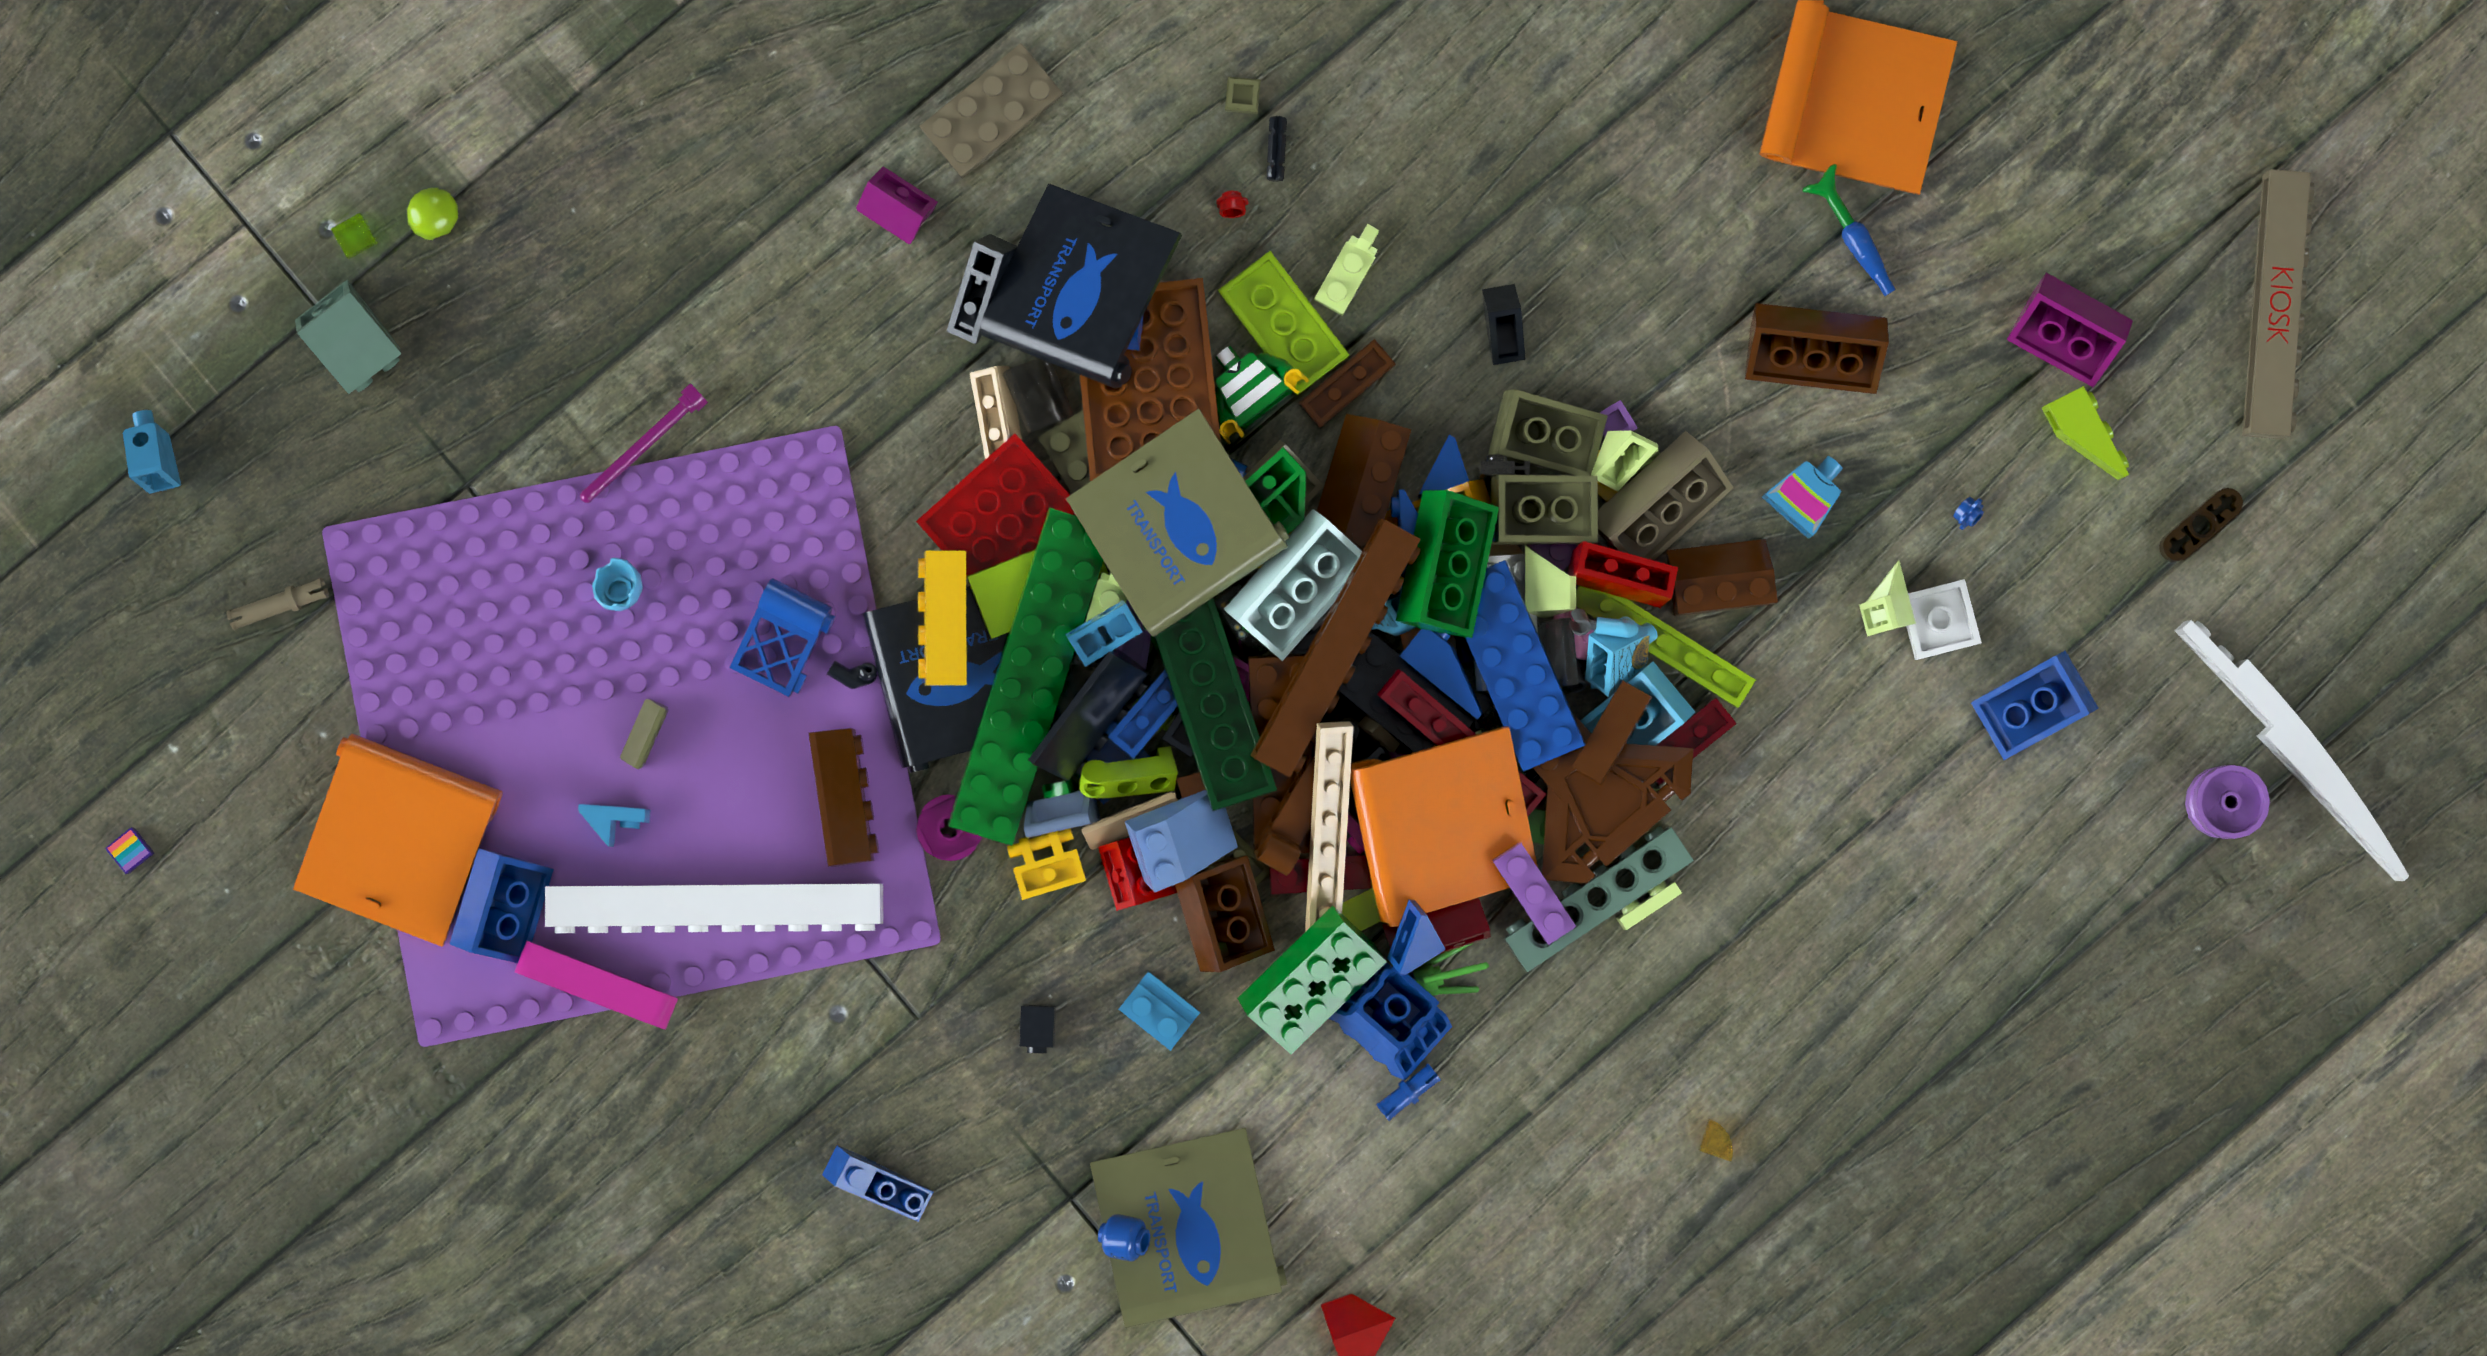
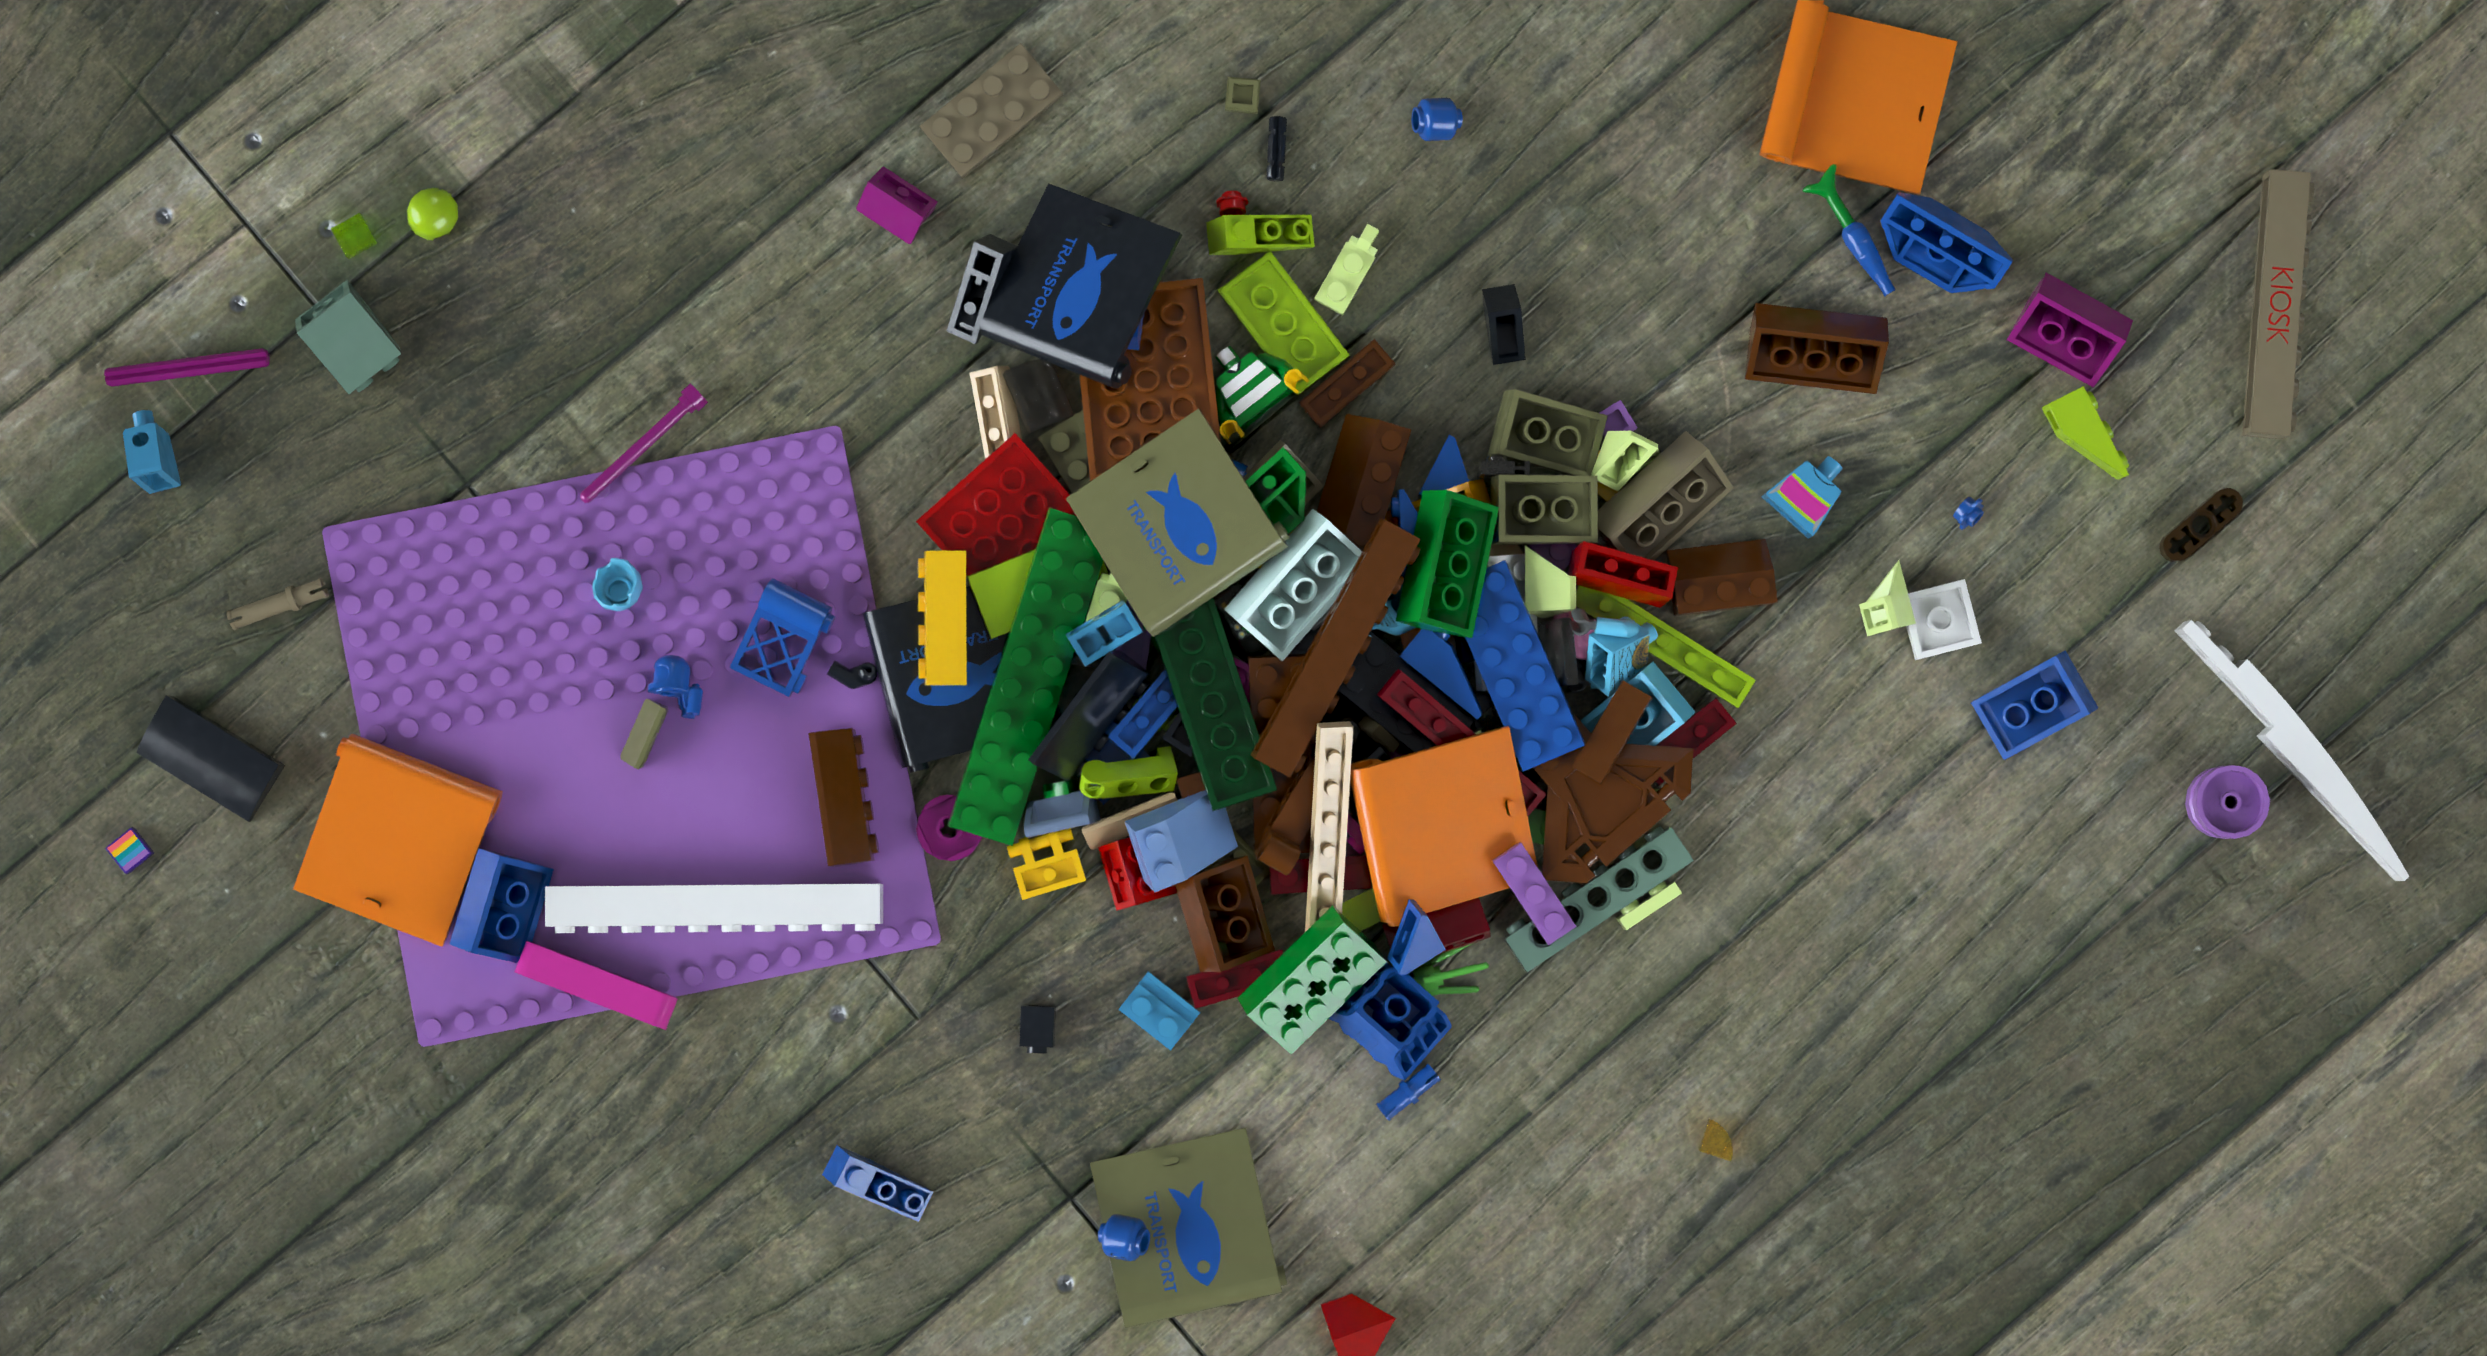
dark azure slope [578,804,651,847] -> none
none -> magenta axle [104,348,270,387]
none -> black slope [136,695,285,822]
none -> blue piece [648,655,703,719]
none -> dark red plate [1186,949,1283,1009]
none -> lime slope [1206,215,1315,255]
none -> blue head [1411,98,1463,141]
none -> blue wedge [1880,192,2013,293]

